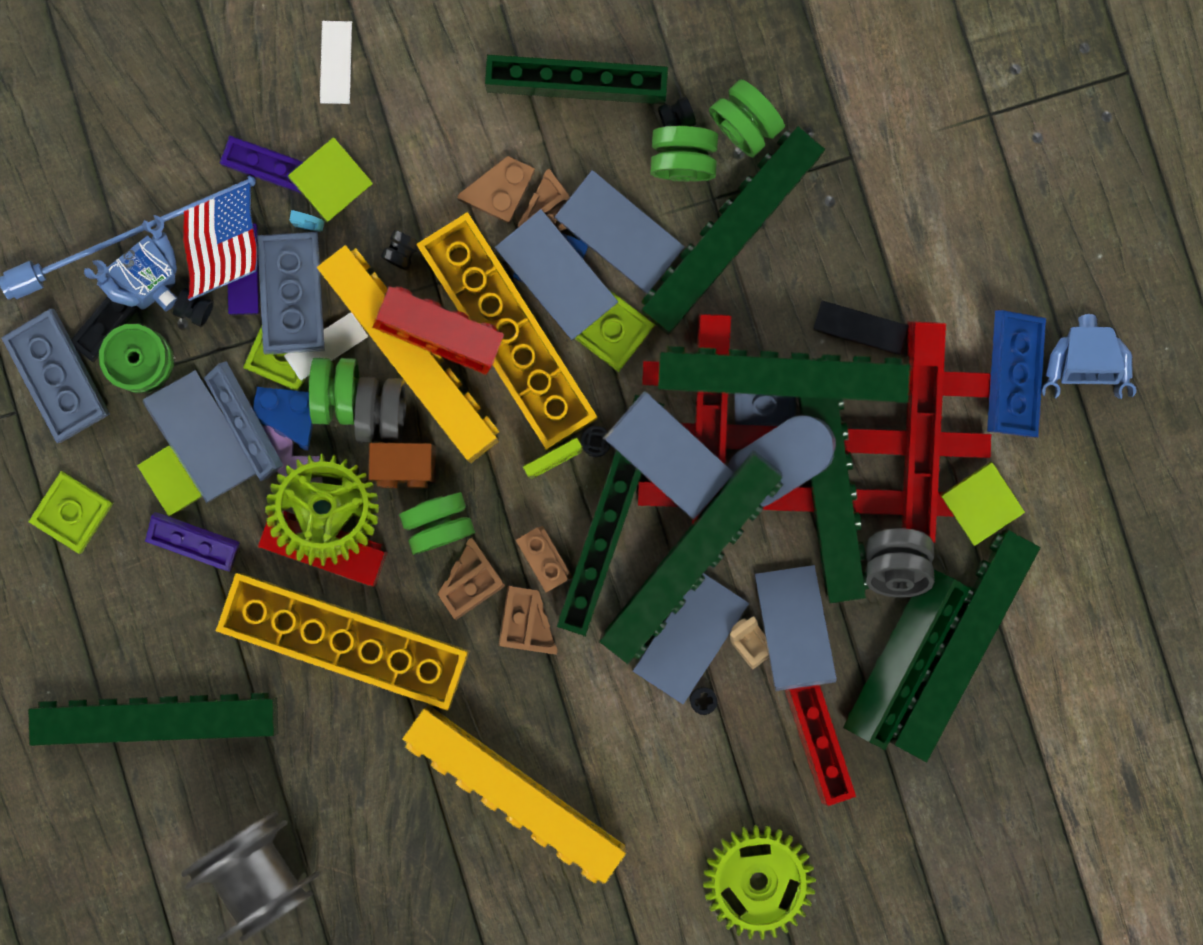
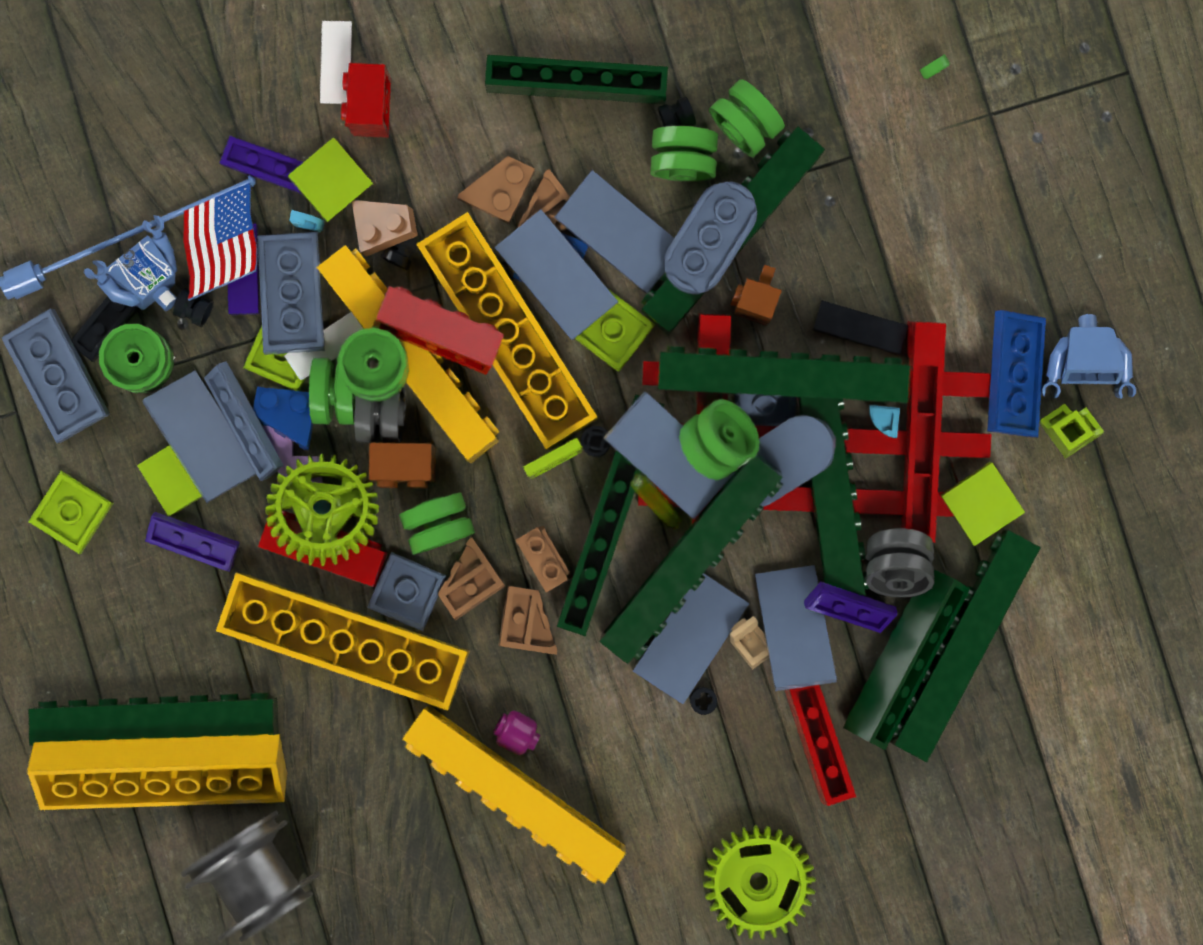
none -> yellow brick [27,734,287,810]
none -> bright green wheel [338,328,409,402]
none -> red brick [341,63,391,138]
none -> medium nougat wing [352,200,418,257]
none -> sand blue tile [367,552,447,631]
none -> magenta head [493,710,540,755]
none -> clear neon green axle [631,474,682,530]
none -> sand blue tile [664,182,757,294]
none -> bright green wheel [680,399,760,480]
none -> dark orange brick [730,264,782,326]
none -> dark purple tile [804,582,898,633]
none -> medium azure tile [869,405,900,438]
none -> bright green tile [919,54,950,80]
none -> lime brick [1039,404,1104,459]

